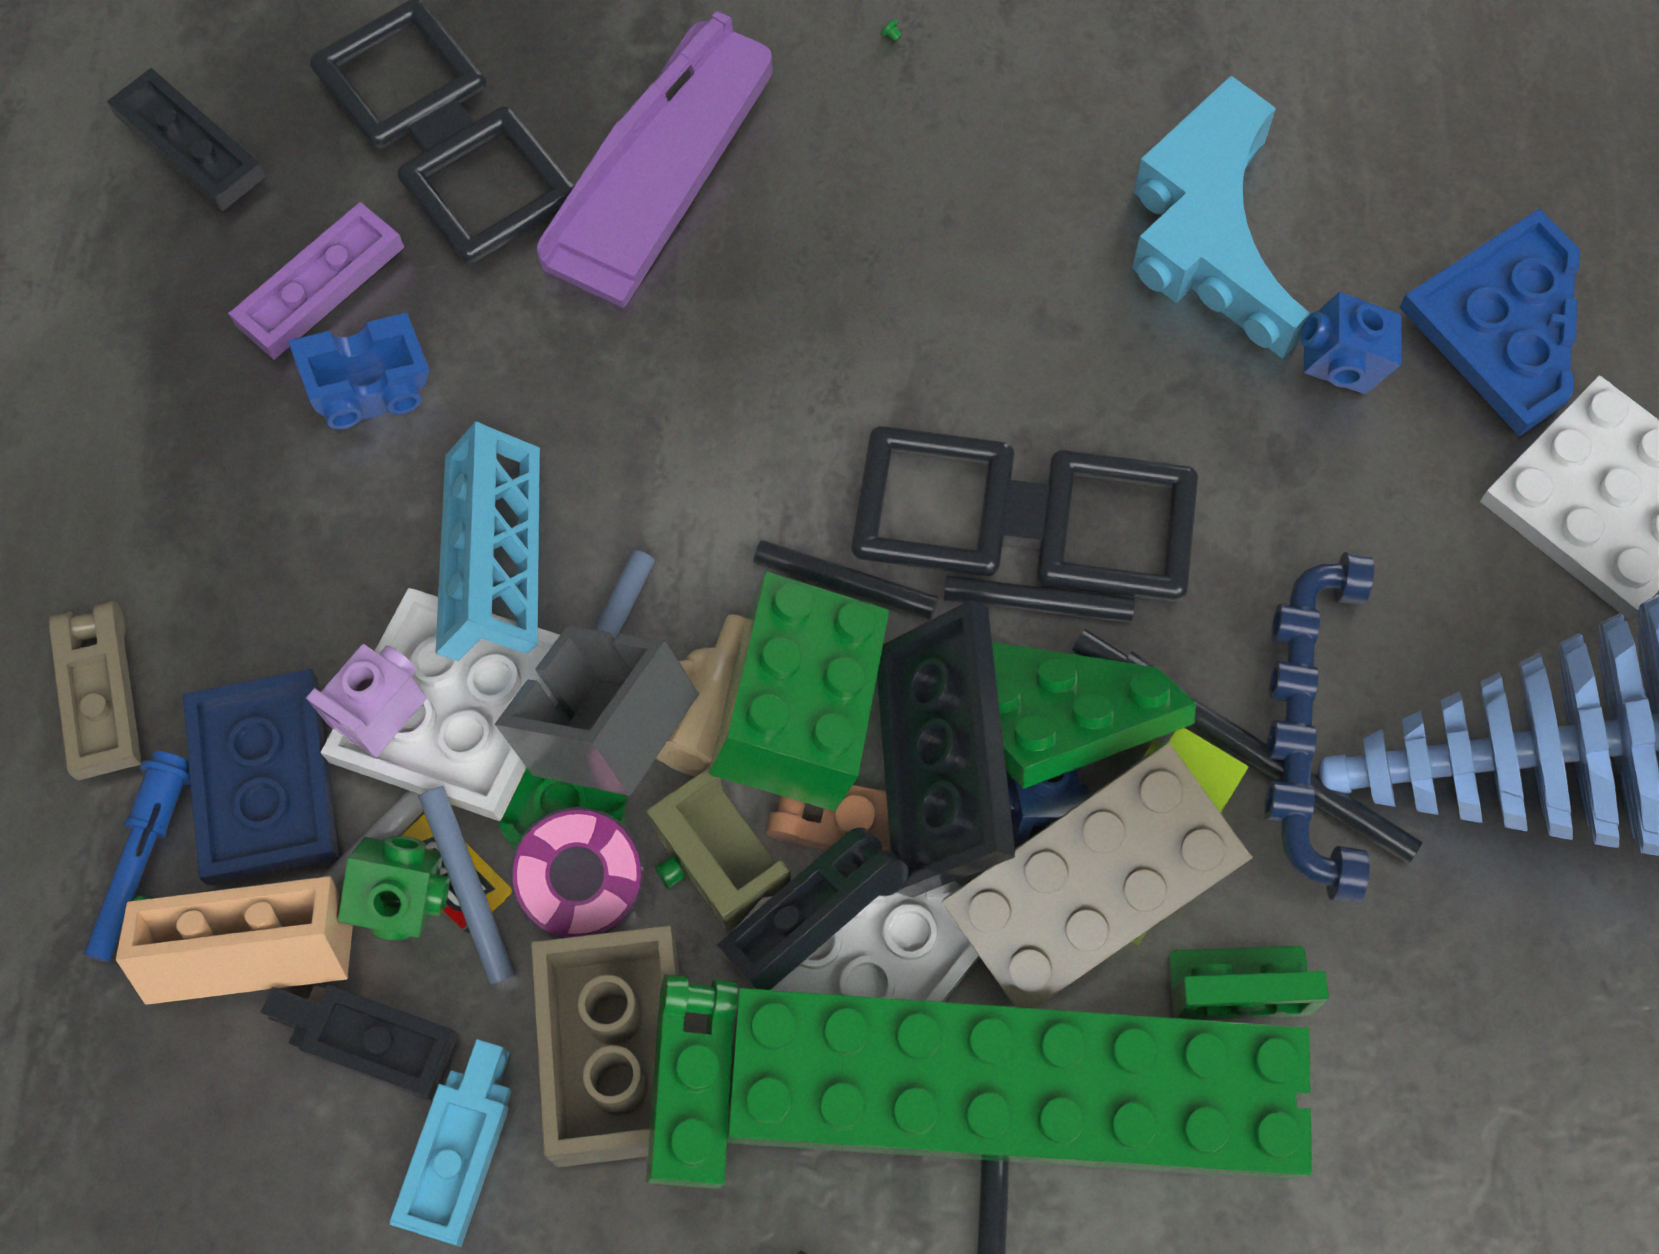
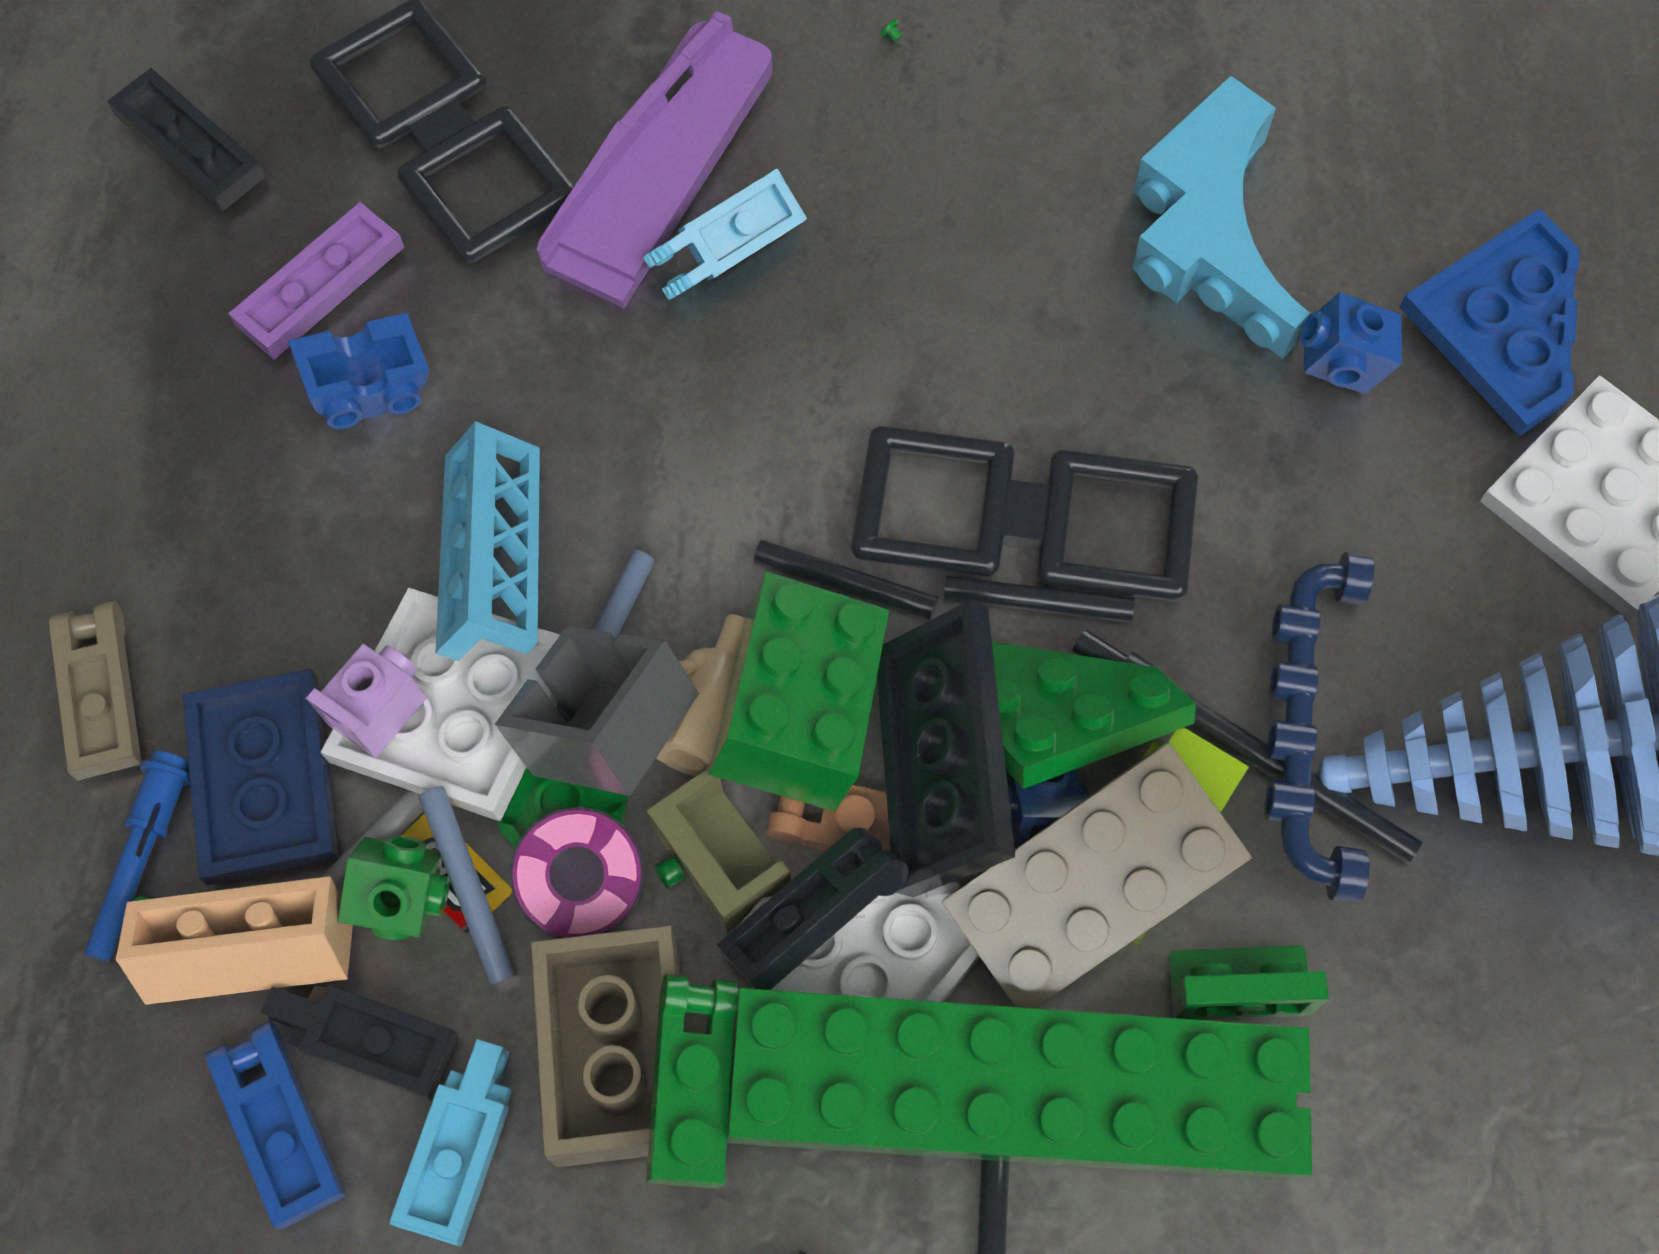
none -> blue plate [205,1020,346,1230]
none -> medium azure hinge [643,169,807,300]

